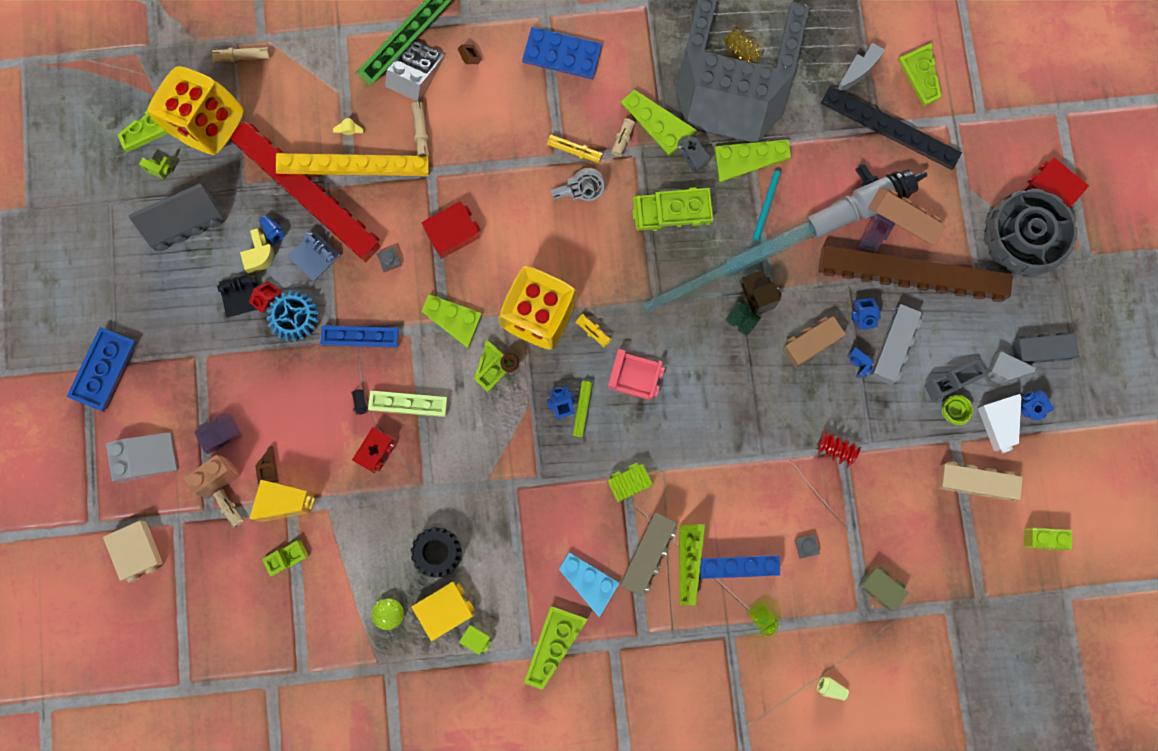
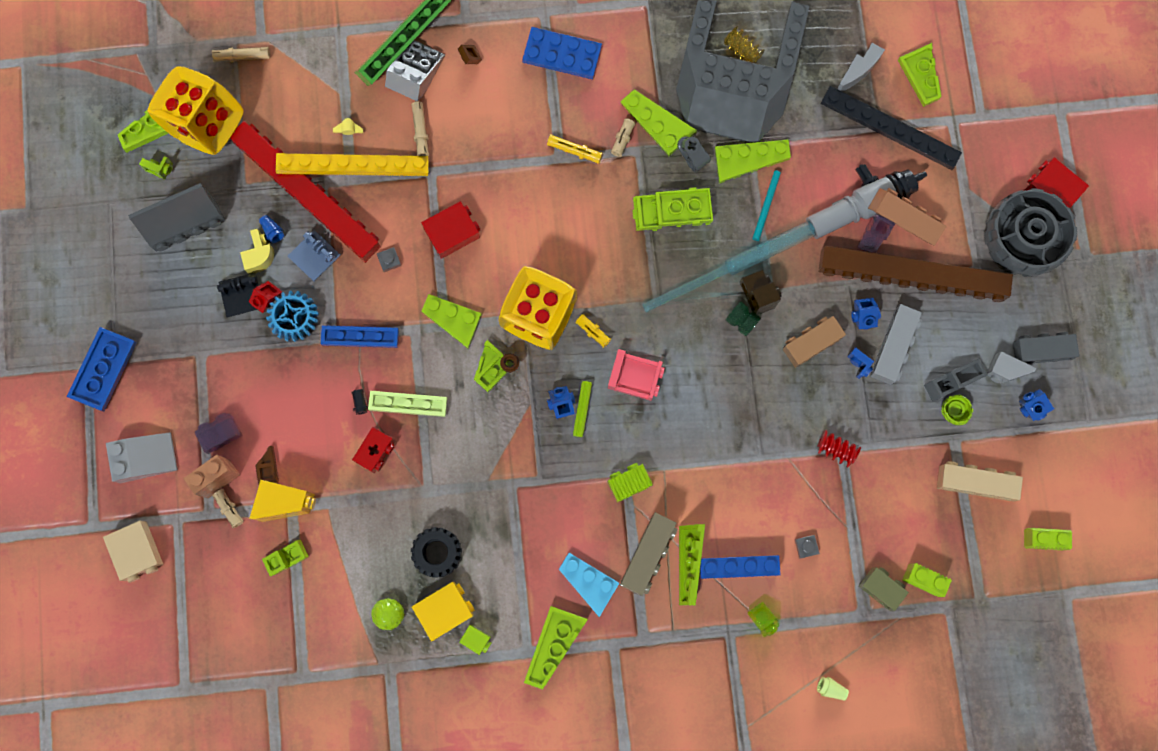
light grey pin [551,168,604,201] -> none
white slope [978,394,1021,453] -> none
none -> lime brick [902,563,952,597]

